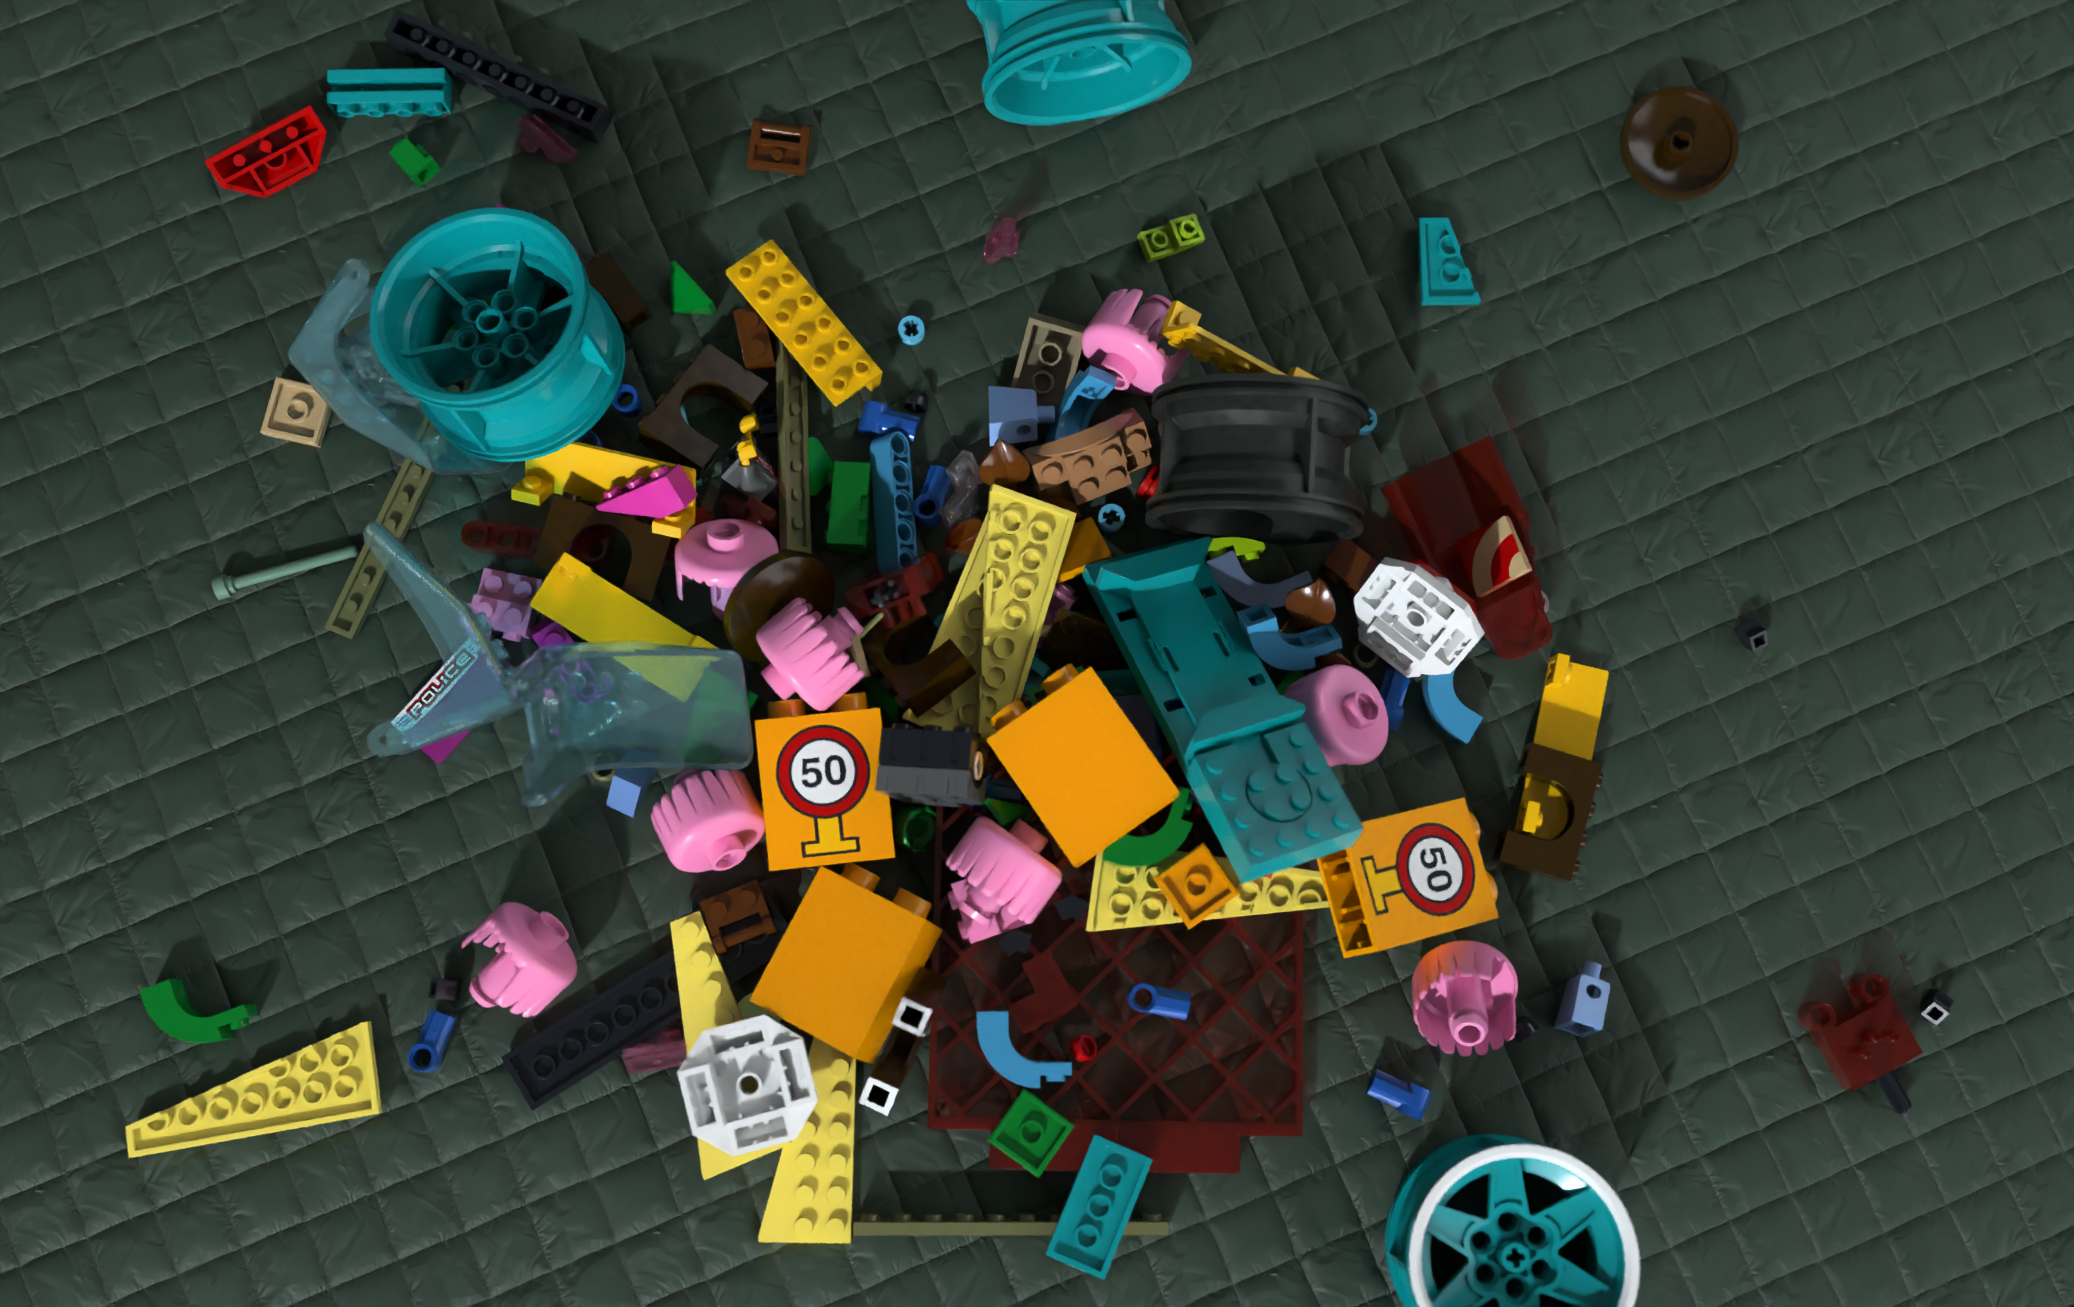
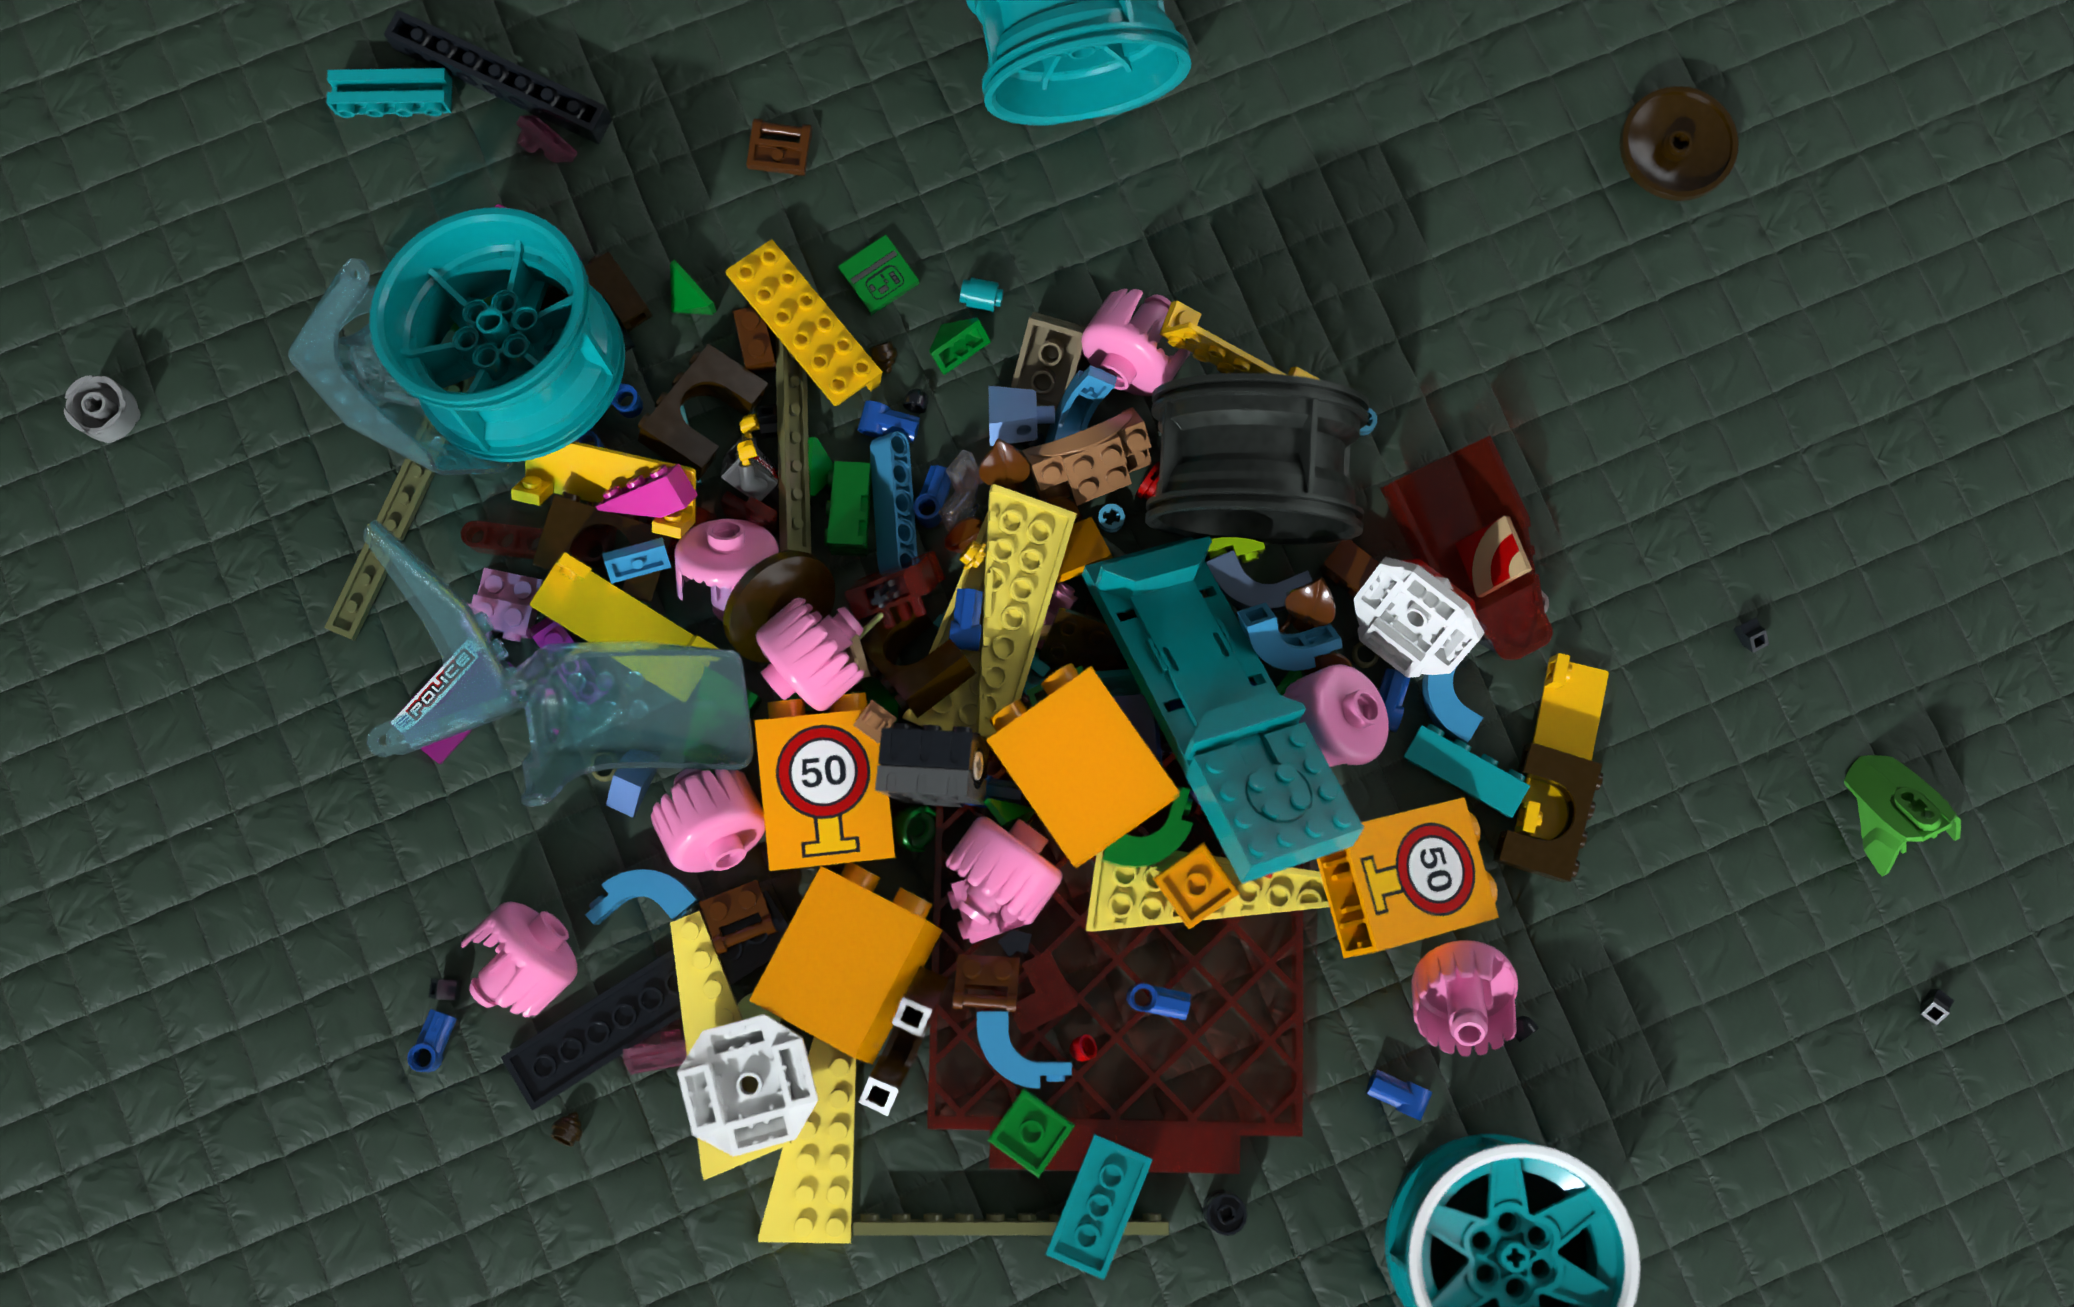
light yellow wing [125,1021,383,1158] -> none
green arch [139,979,259,1043] -> none
red wedge [204,105,327,198] -> none
sand green piece [211,545,359,600] -> none
tan tile [260,376,337,448] -> none
green brick [389,138,441,188] -> none
medium azure bush [898,315,925,345] -> none
clear pink hinge [983,217,1019,264] -> none
black piece [1054,894,1089,921] -> none
lime slope [1137,213,1206,263] -> none
teal wing [1417,218,1481,306] -> none
light blue torso [1554,961,1610,1037] -> none
clear red piece [1798,973,1923,1114] -> none
none -> light grey brick [64,375,141,443]
none -> dark brown plate [551,1112,583,1147]
none -> dark azure arch [585,869,701,925]
none -> dark azure plate [602,538,671,584]
none -> green tile [838,235,919,316]
none -> medium nougat tile [854,700,897,744]
none -> dark brown plate [869,341,898,373]
none -> green slope [929,318,991,375]
none -> blue piece [949,588,983,651]
none -> reddish brown plate [953,954,1020,1013]
none -> teal brick [959,277,1004,312]
none -> yellow plate [959,540,986,570]
none -> black wheel [1202,1189,1247,1236]
none -> teal brick [1402,723,1530,818]
none -> bright green piece [1844,755,1961,876]

